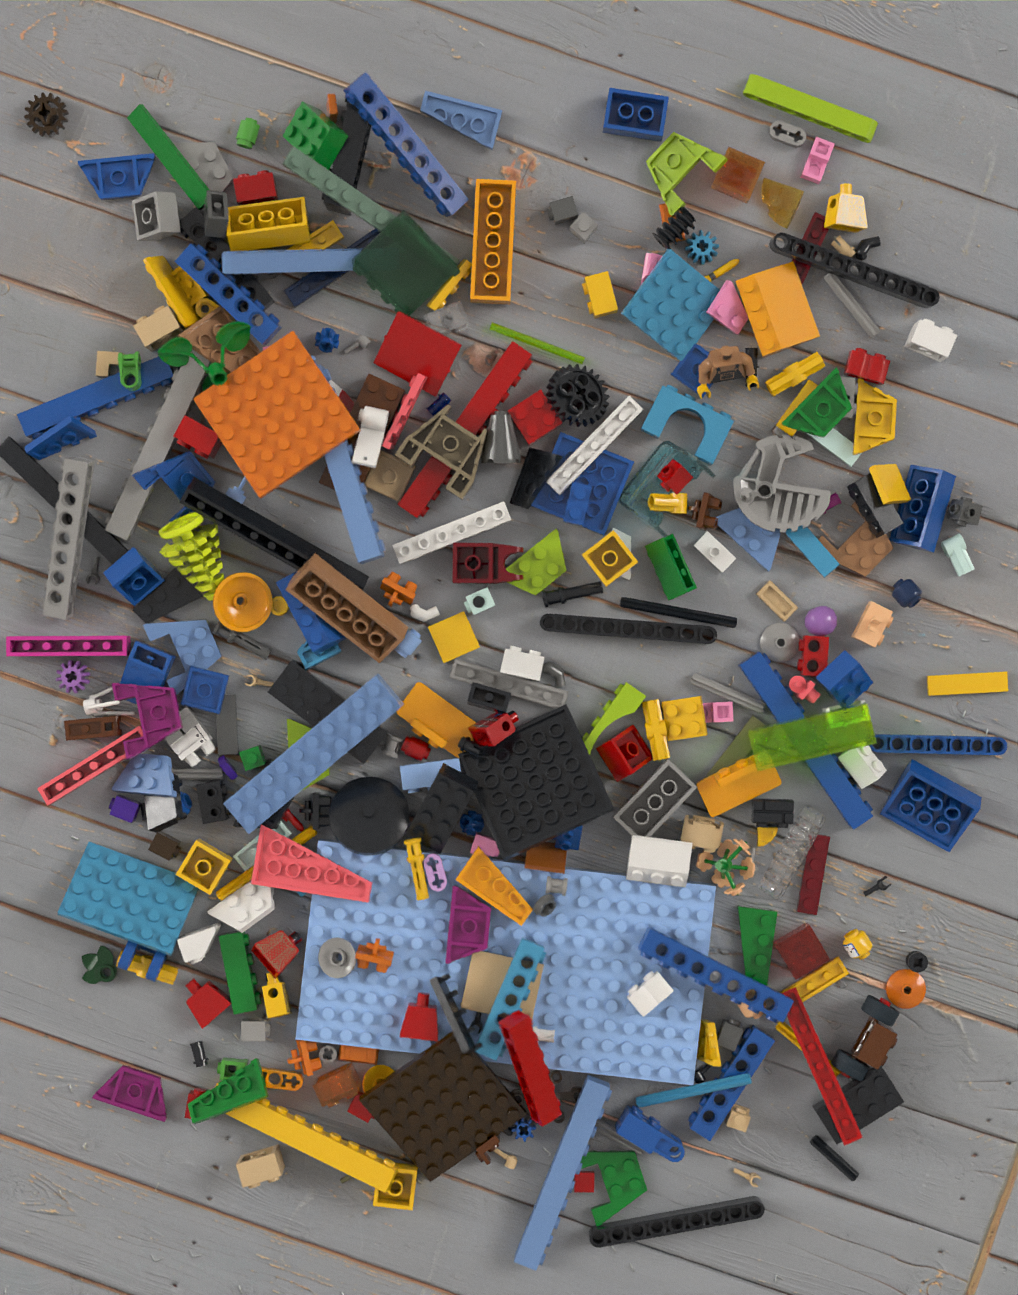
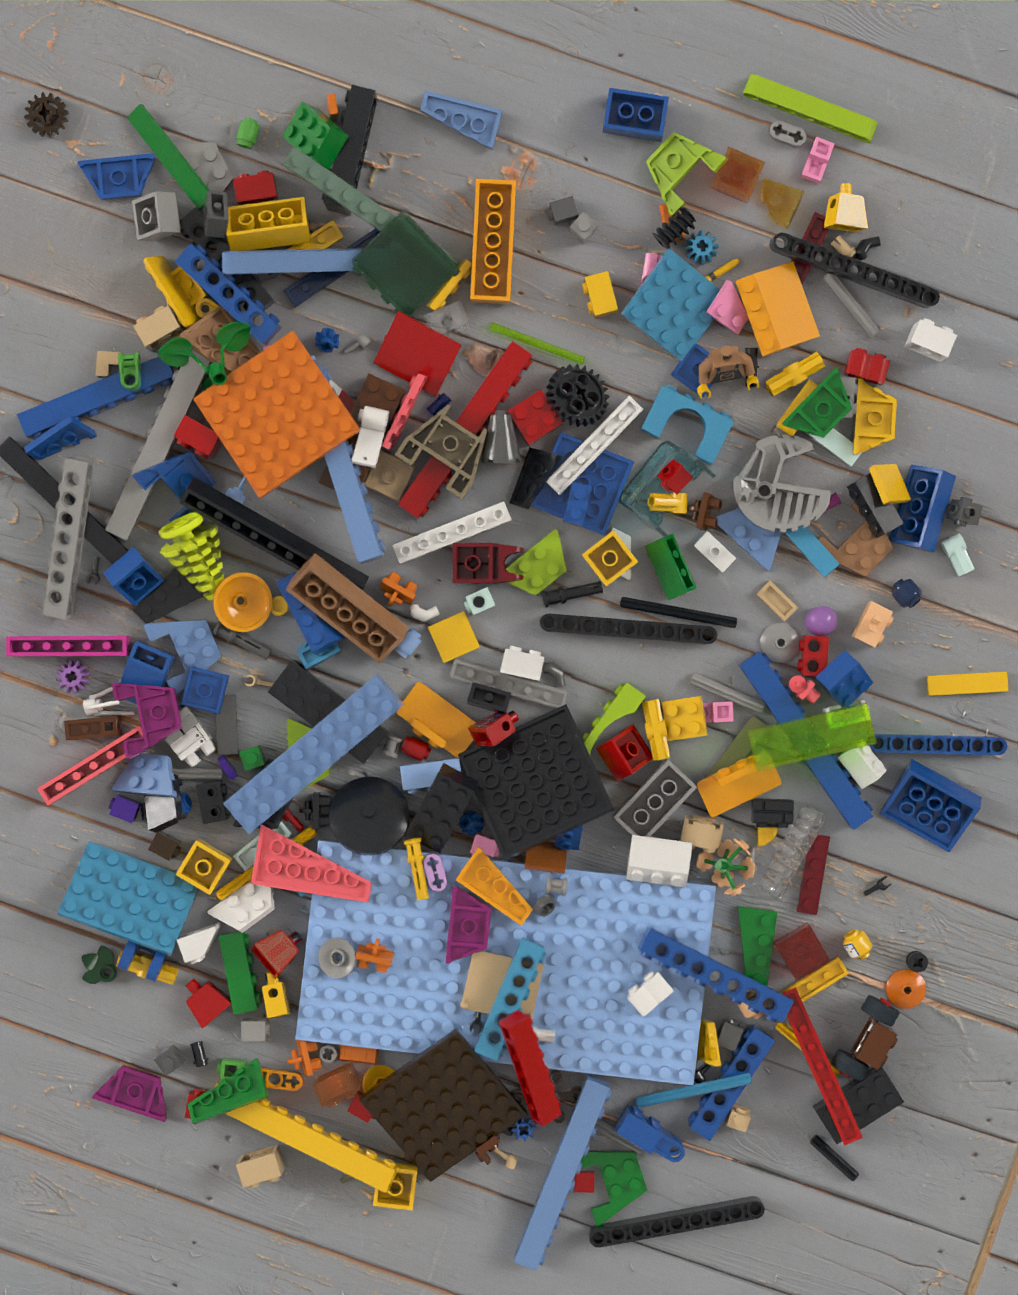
blue brick [343,72,469,217] -> none
red torso [400,992,438,1041] -> none
black hinge [429,974,483,1054] -> none
black pin [458,737,485,758] -> none
tan hand [733,1168,761,1187] -> none
none -> dark grey brick [154,1045,185,1076]

